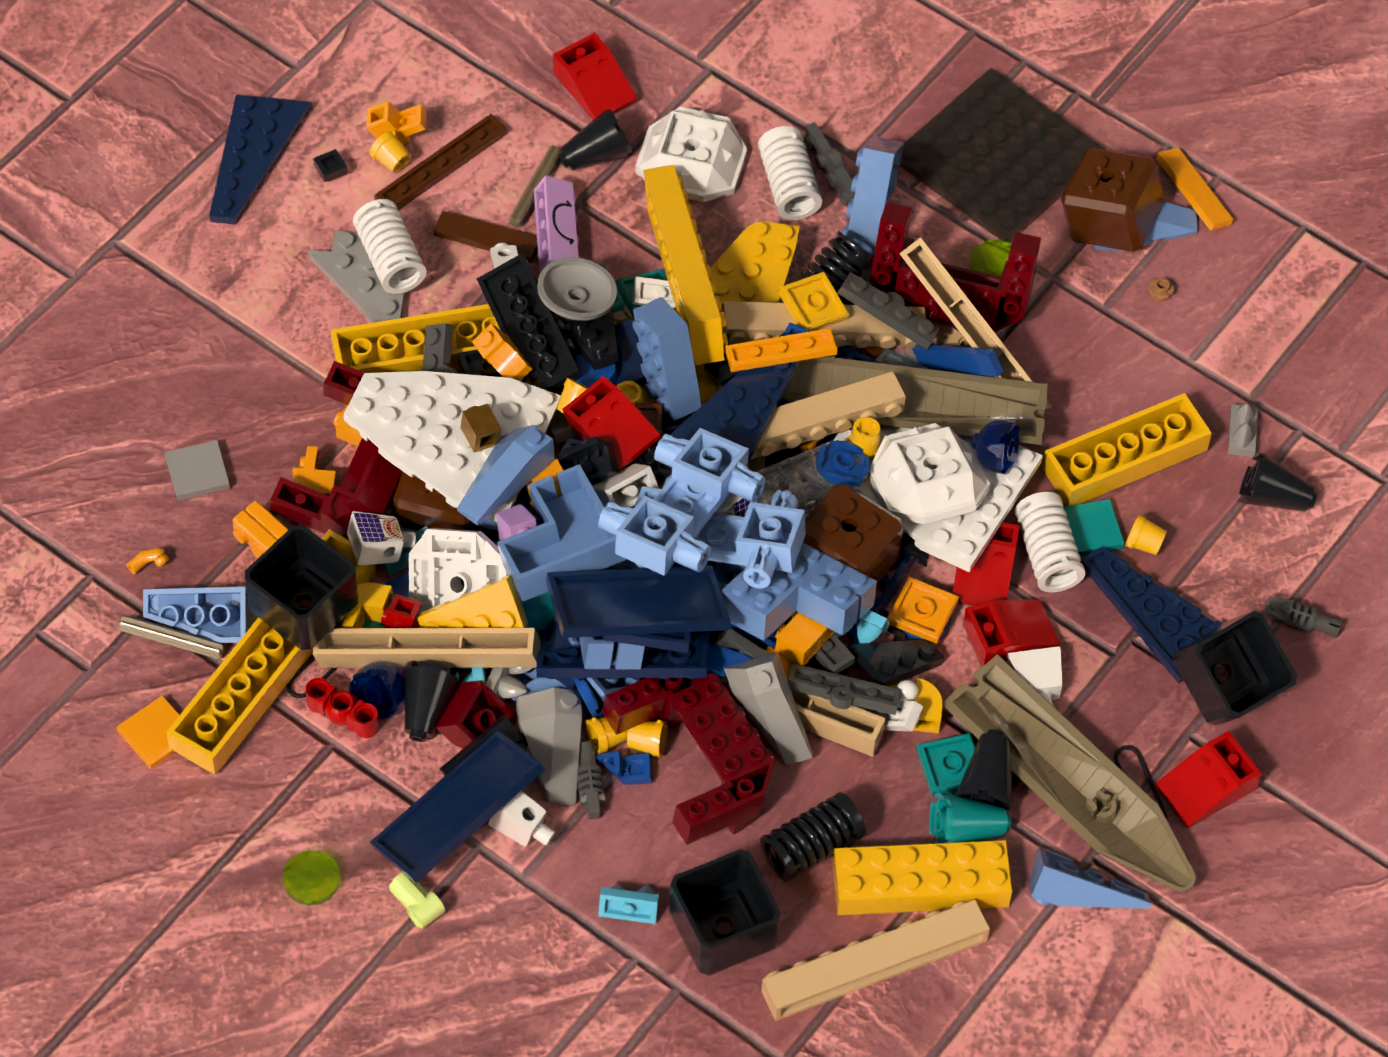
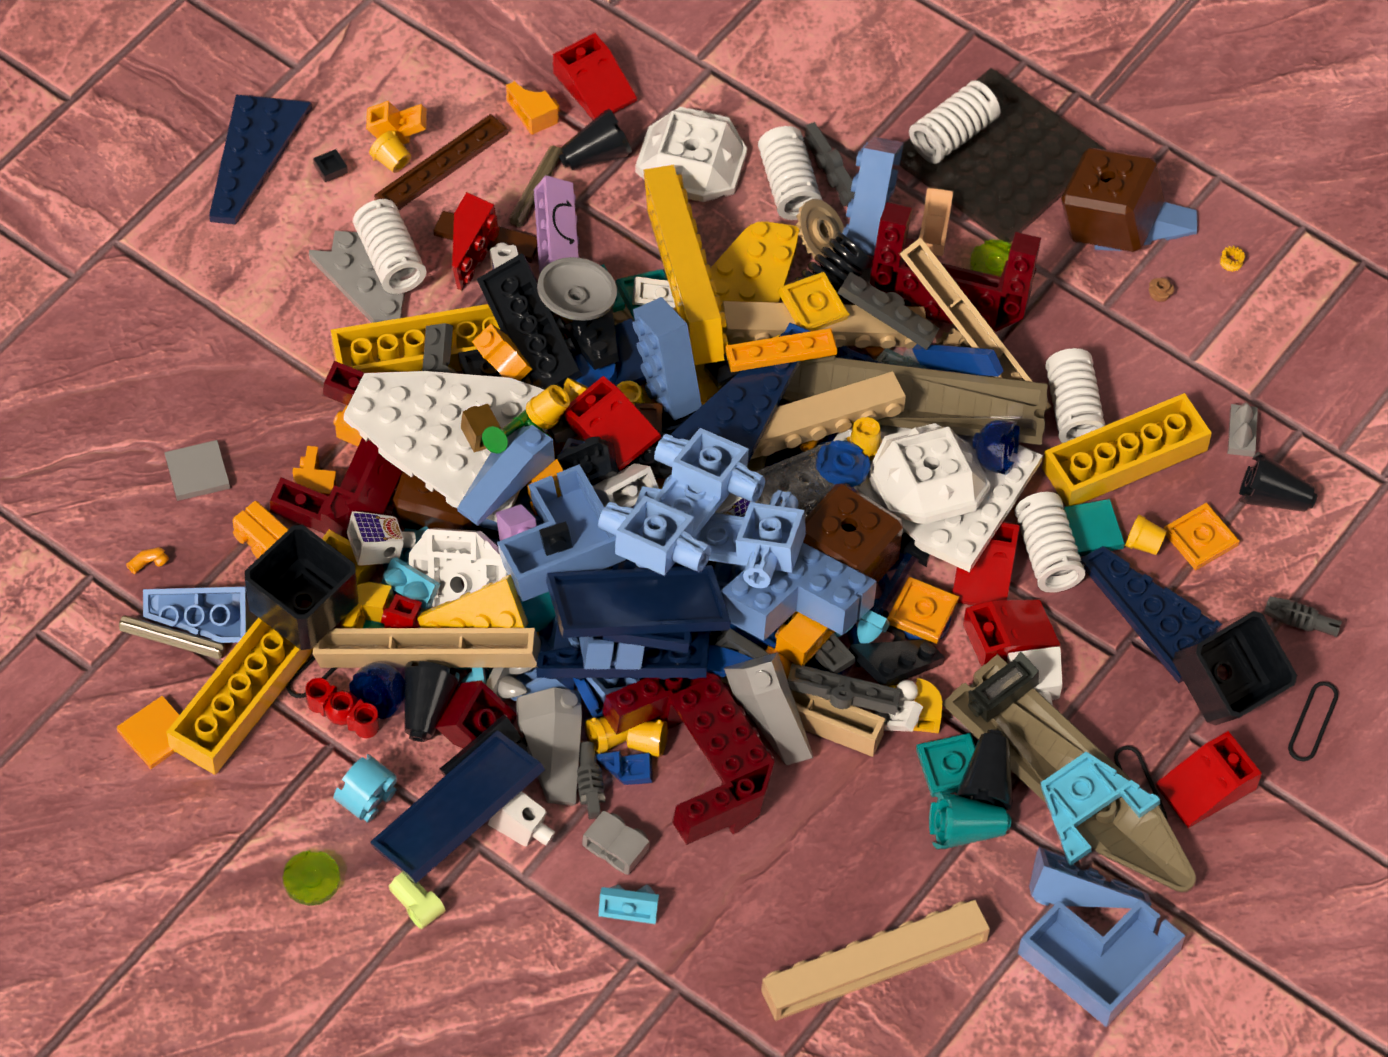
black plate [669,849,781,976] -> none
black piece [760,792,866,881] -> none
yellow brick [833,840,1012,916] -> none
light orange tile [1156,147,1234,231] -> none
none -> medium azure brick [333,754,398,823]
none -> medium azure tile [381,557,440,609]
none -> red slope [452,192,500,291]
none -> green piece [482,409,549,454]
none -> light orange arch [506,81,560,135]
none -> yellow piece [526,385,570,429]
none -> black plate [539,521,573,556]
none -> light grey brick [582,811,649,875]
none -> tan gear [796,199,844,260]
none -> white piece [909,80,1000,163]
none -> light nougat arch [919,187,953,258]
none -> pearl dark grey window [968,651,1039,722]
none -> medium blue piece [1018,899,1185,1027]
none -> medium azure wing [1041,752,1160,866]
none -> white piece [1045,348,1106,443]
none -> light orange tile [1163,502,1240,571]
none -> yellow bush [1220,246,1245,271]
none -> black piece [1288,681,1338,762]

